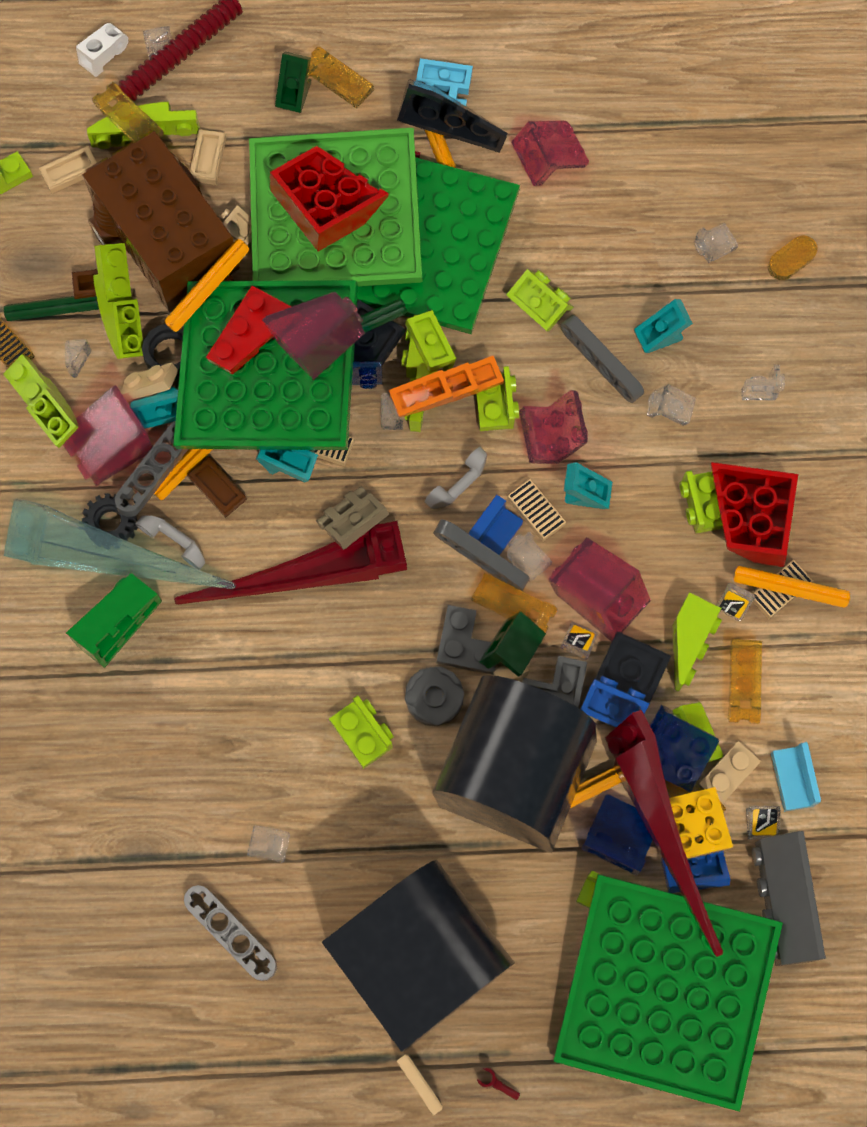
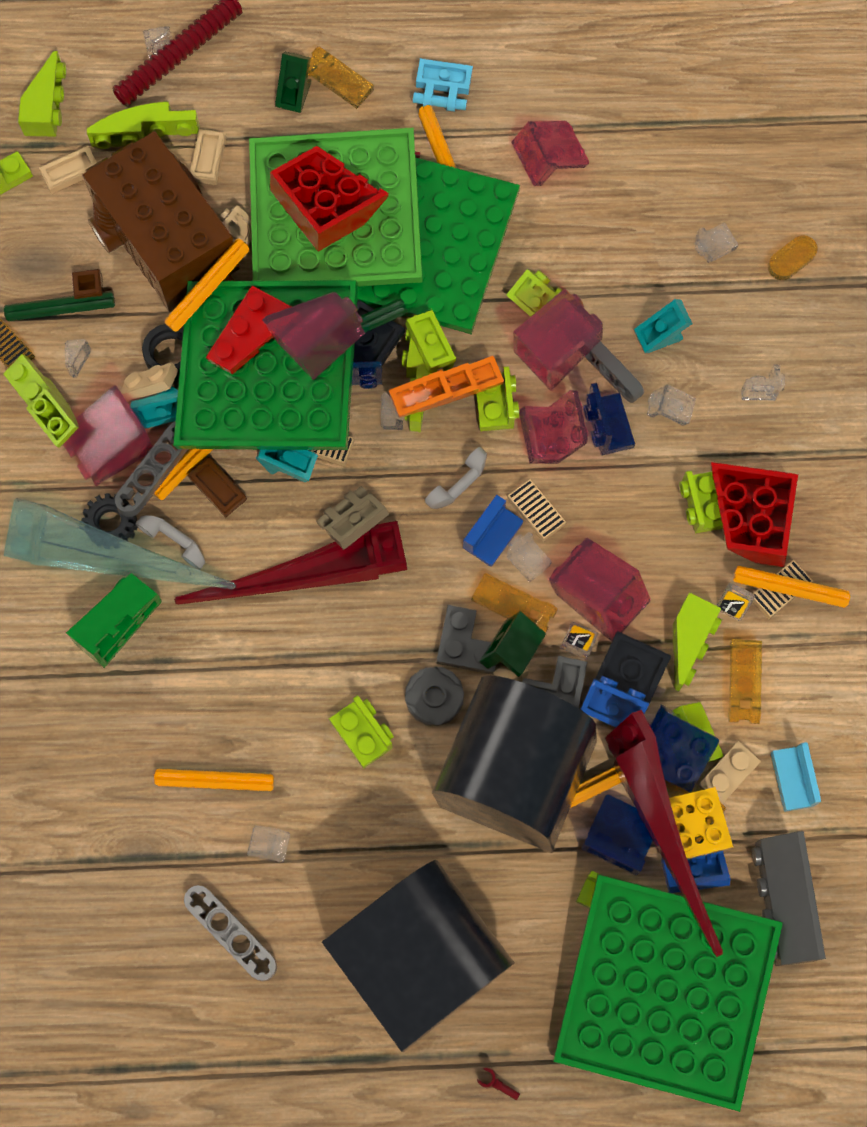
white leg [76,23,128,77] -> none
clear yellow plate [92,81,164,143] -> none
lime slope [93,243,143,359] -> none
black wedge [397,79,508,153] -> none
tan tile [397,1054,443,1116] -> none
dark grey beam [433,520,530,592] -> none
teal slope [564,462,613,509] -> none
slope [746,806,781,839] -> none
none -> lime slope [18,51,66,137]
none -> light orange axle [154,769,274,791]
none -> clear pink slope [513,289,603,391]
none -> clear blue bracket [583,383,635,456]

